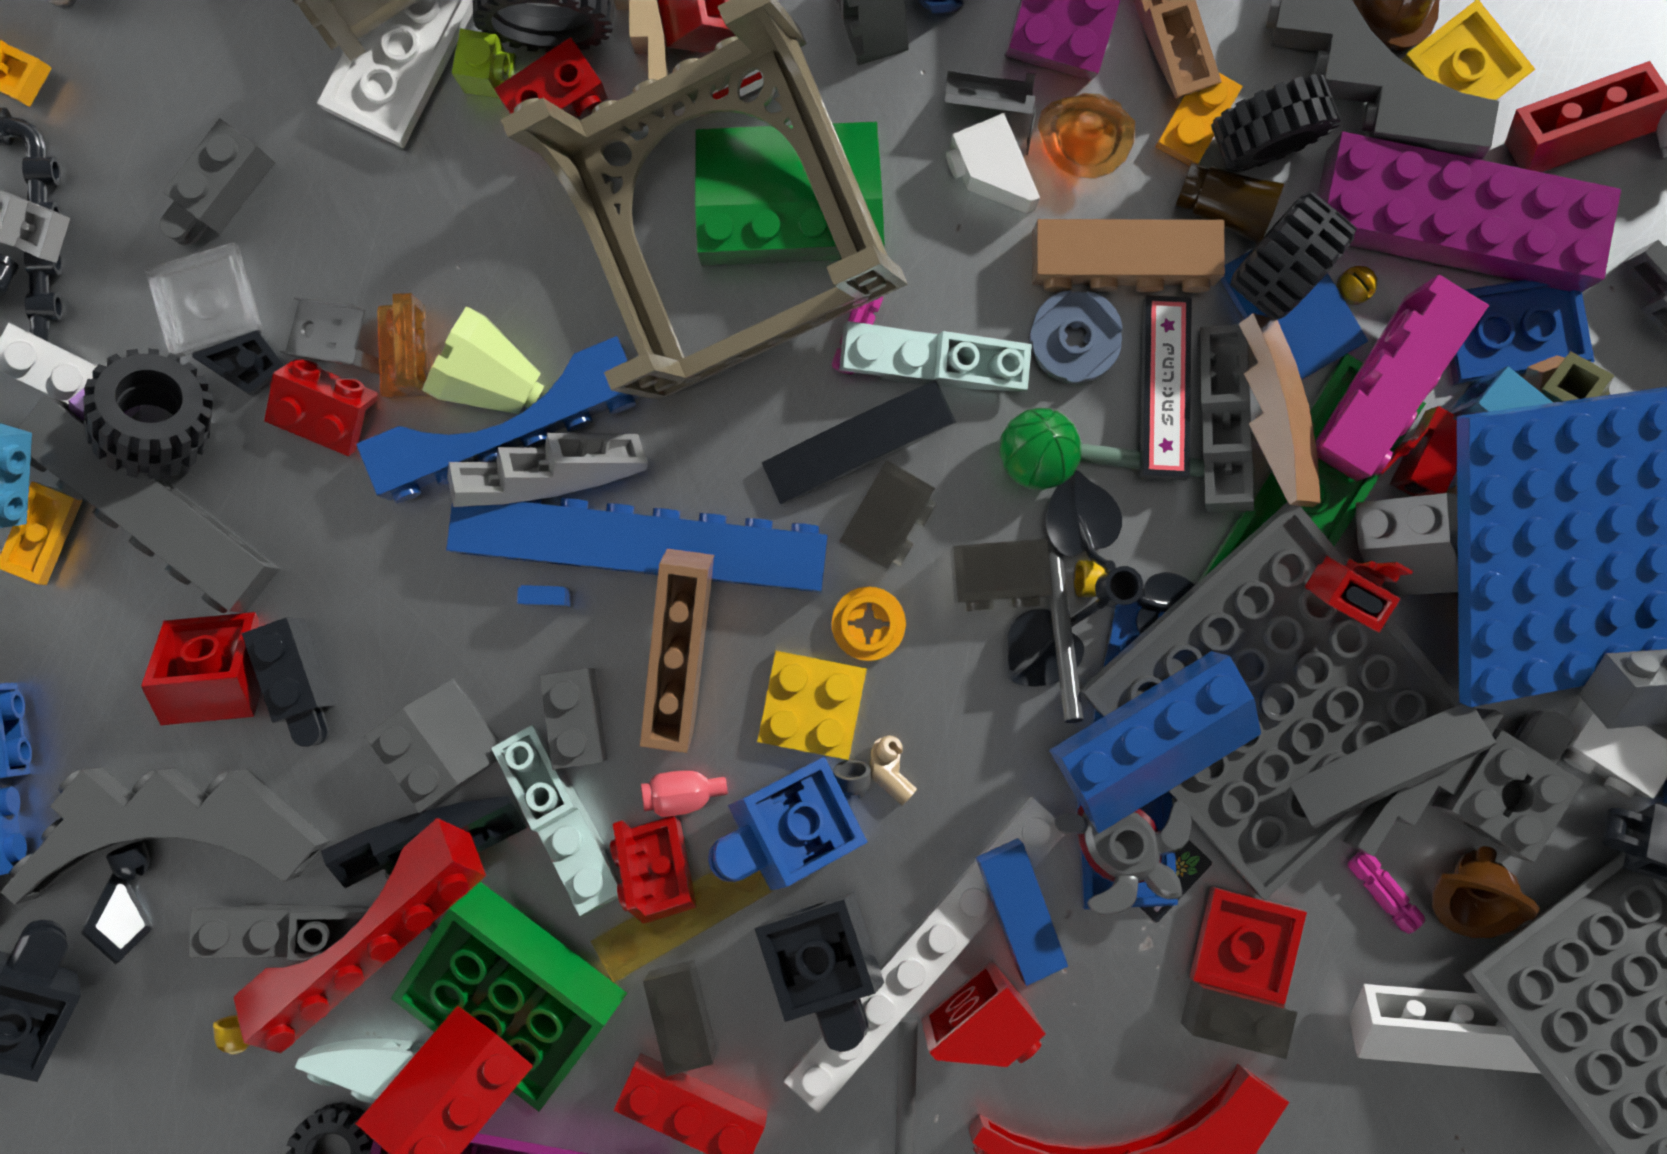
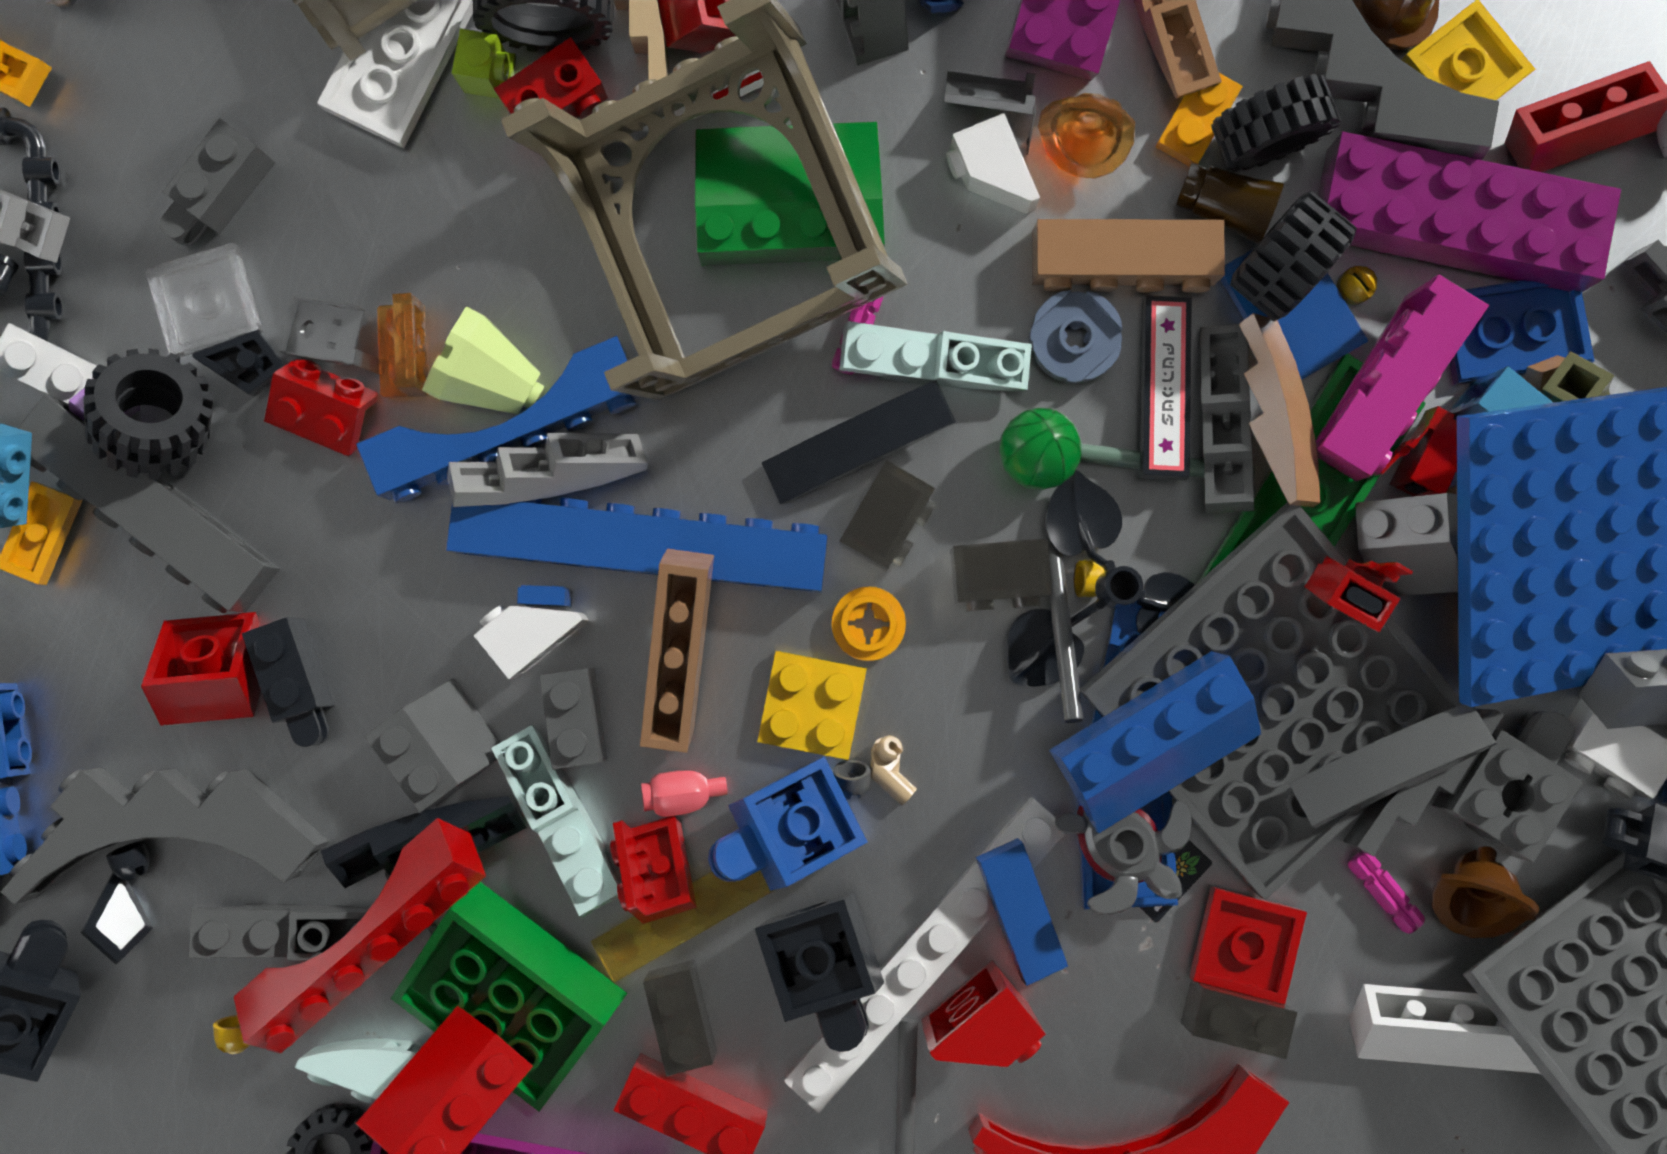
none -> white slope [473,605,589,679]

